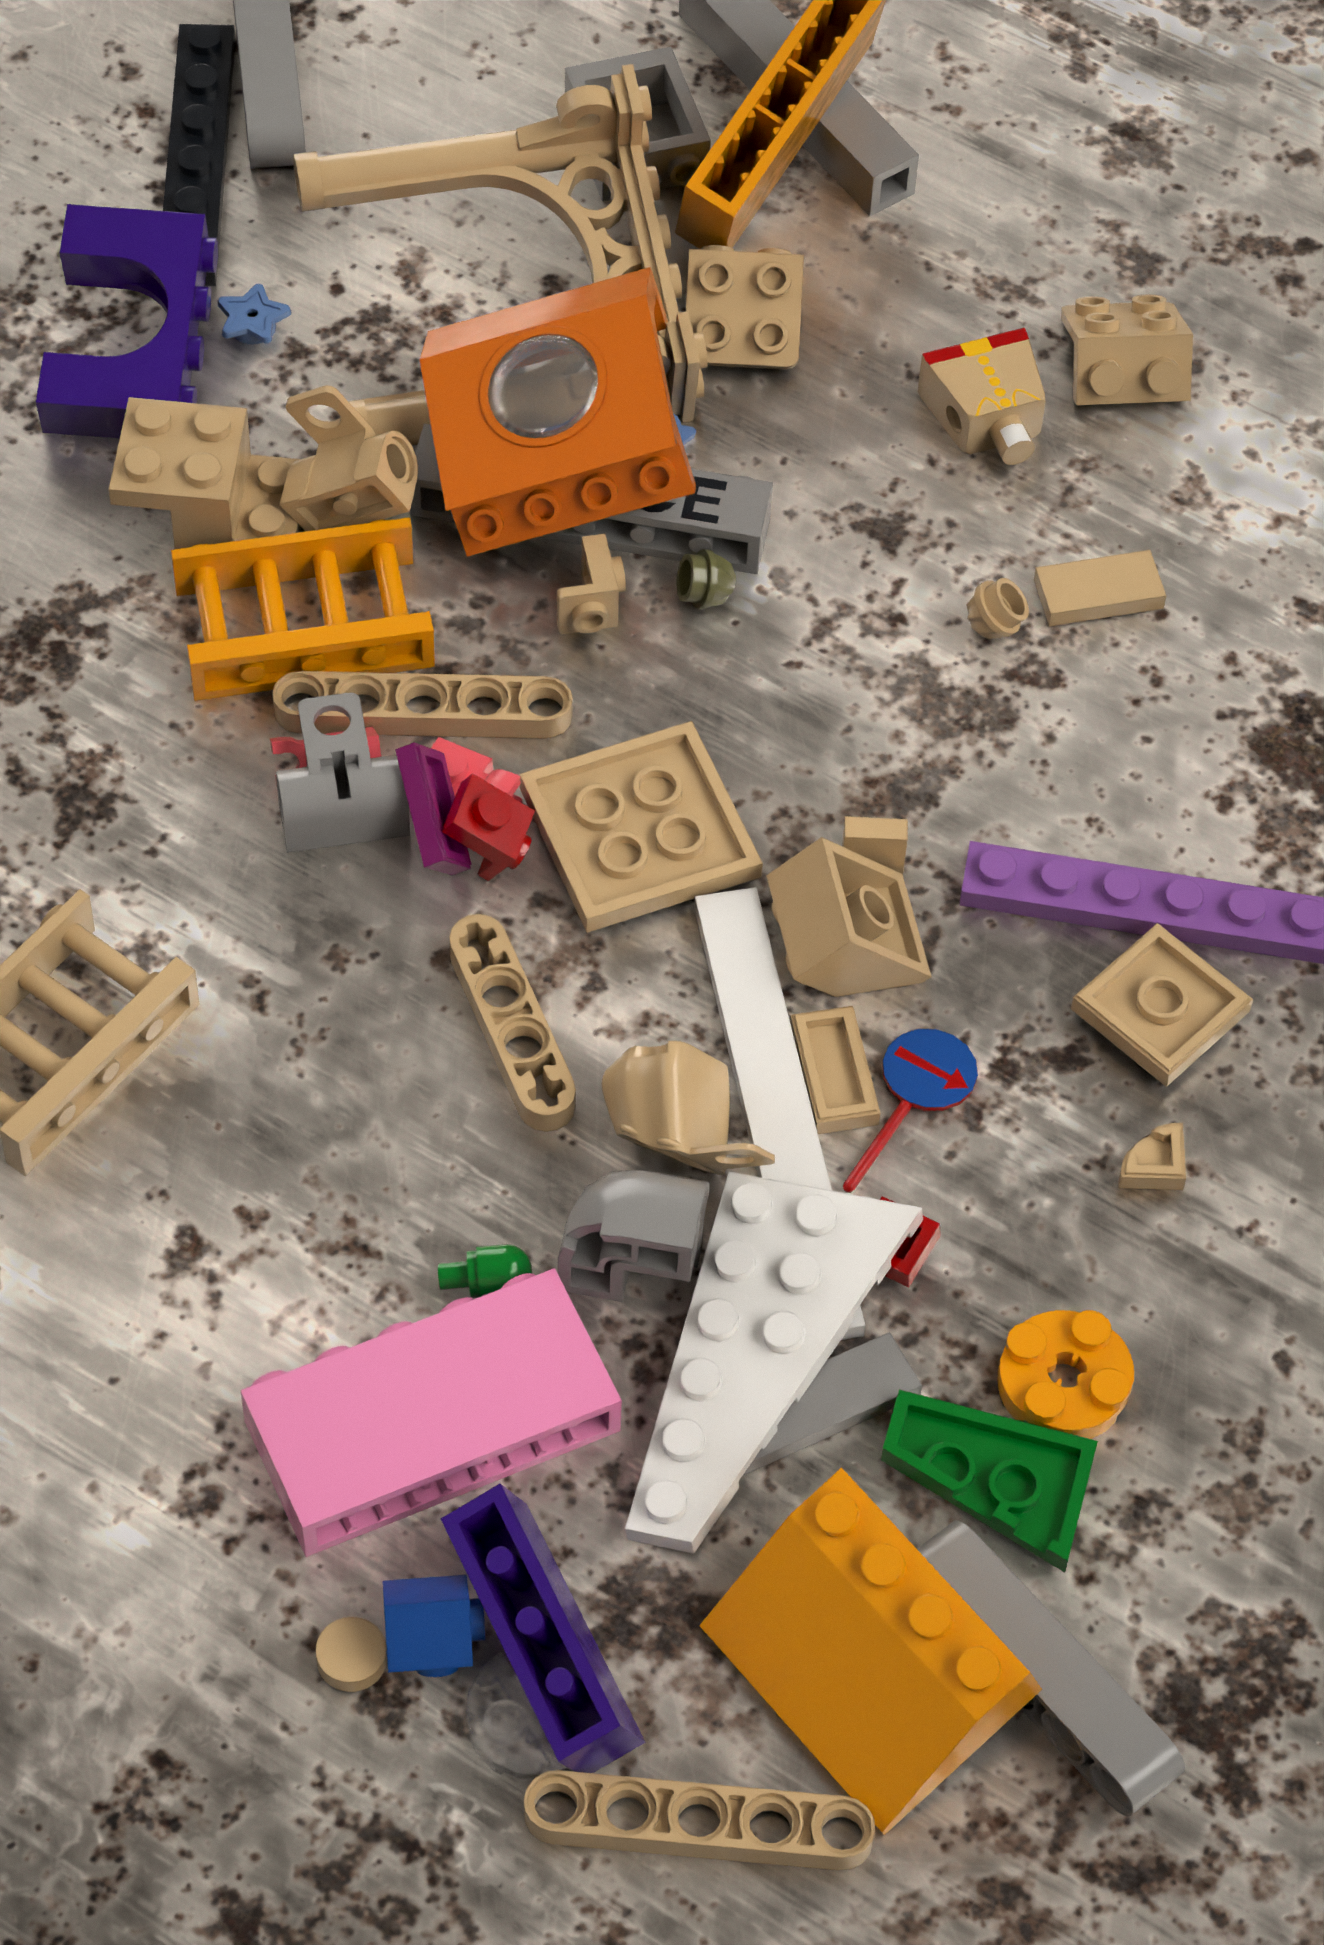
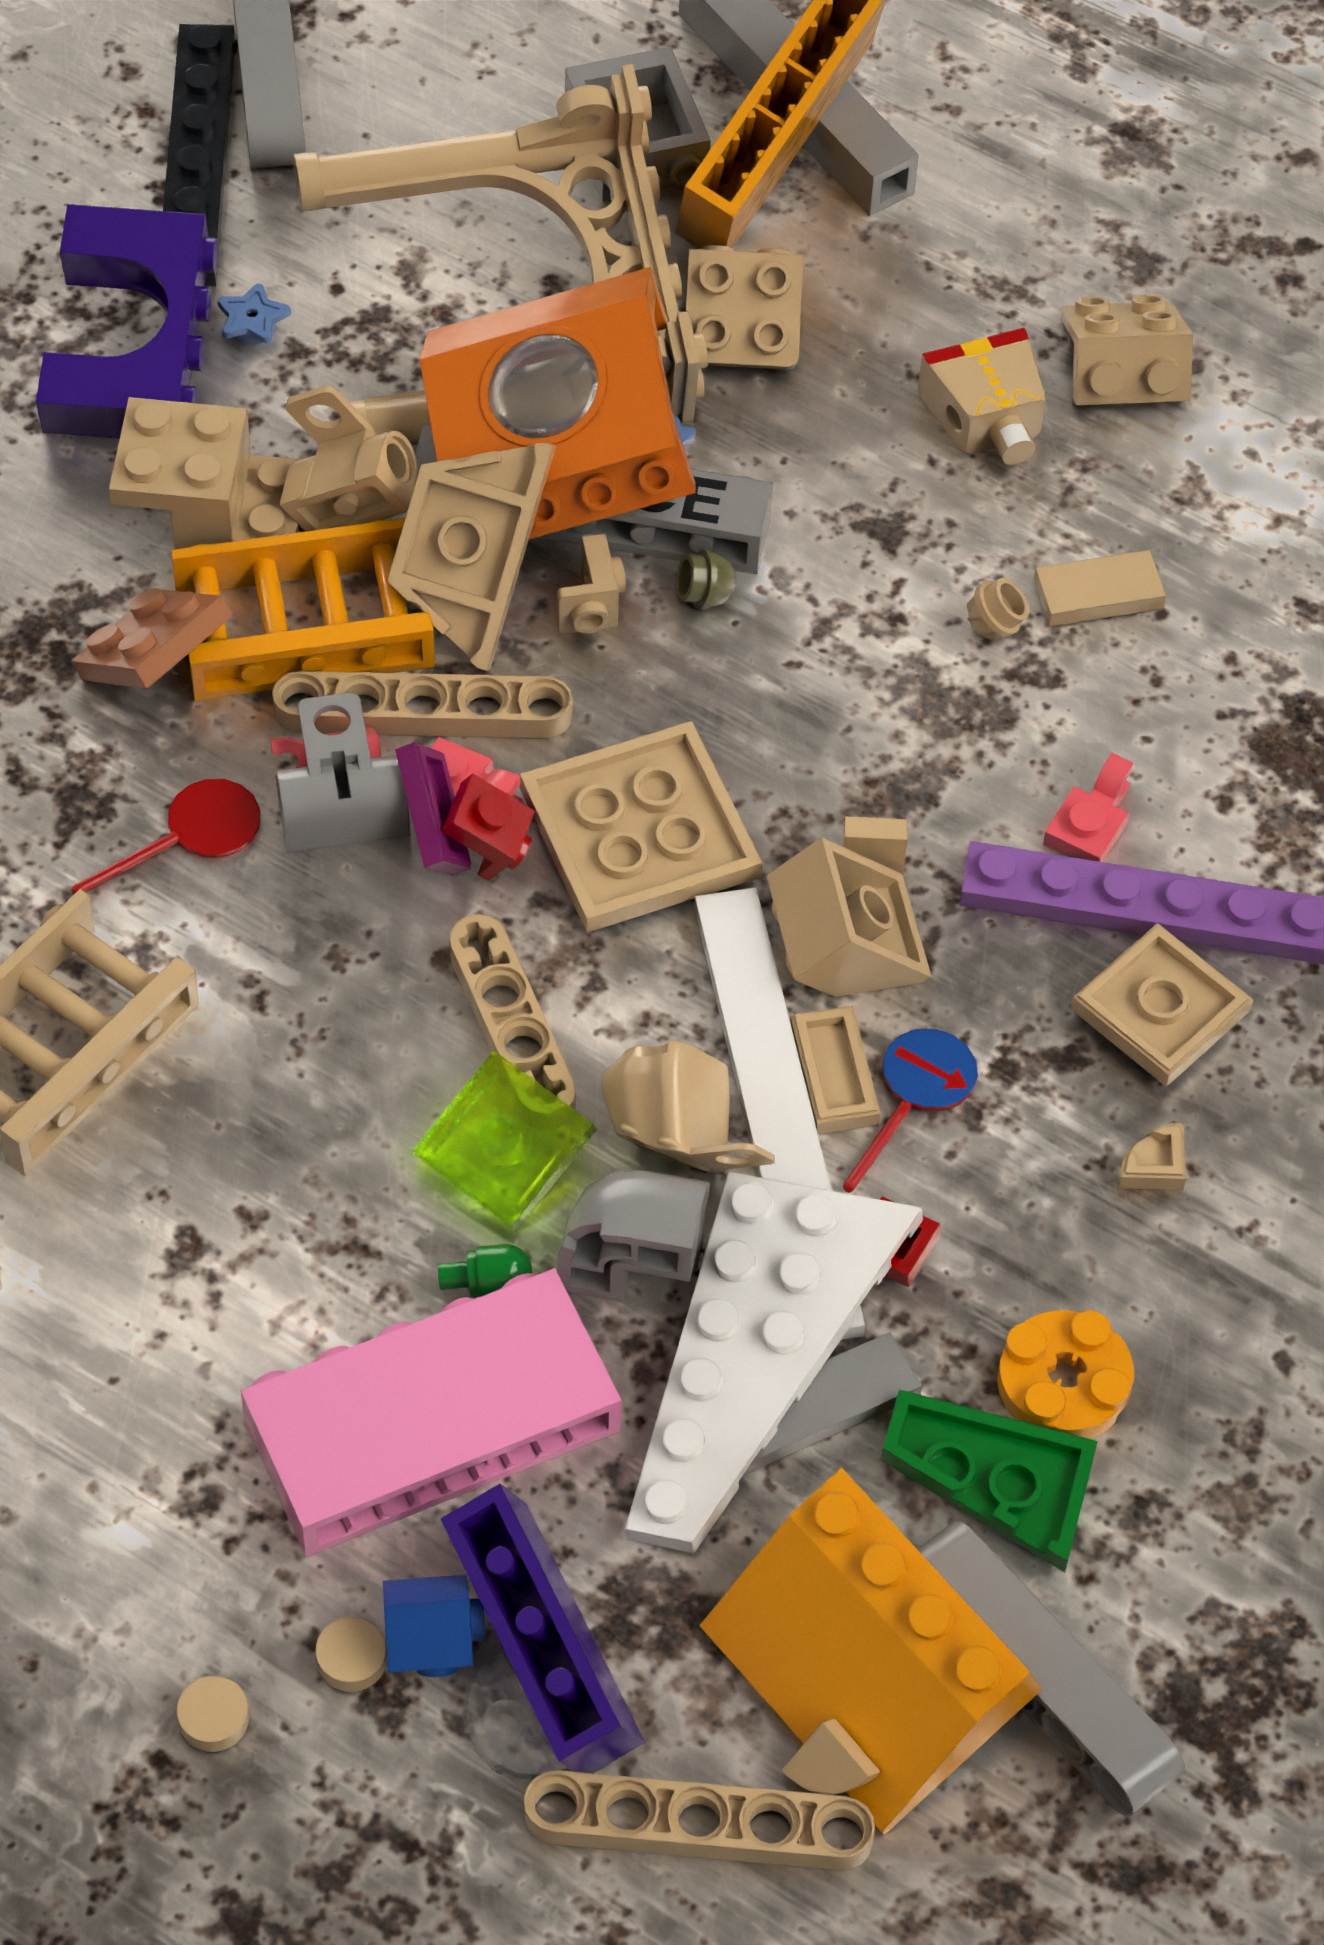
none -> nougat plate [71,588,233,689]
none -> red piece [71,779,261,895]
none -> tan tile [177,1676,249,1752]
none -> tan wing [387,442,556,671]
none -> clear neon green plate [412,1050,597,1232]
none -> tan tile [782,1719,881,1794]
none -> coral plate [1043,753,1134,862]

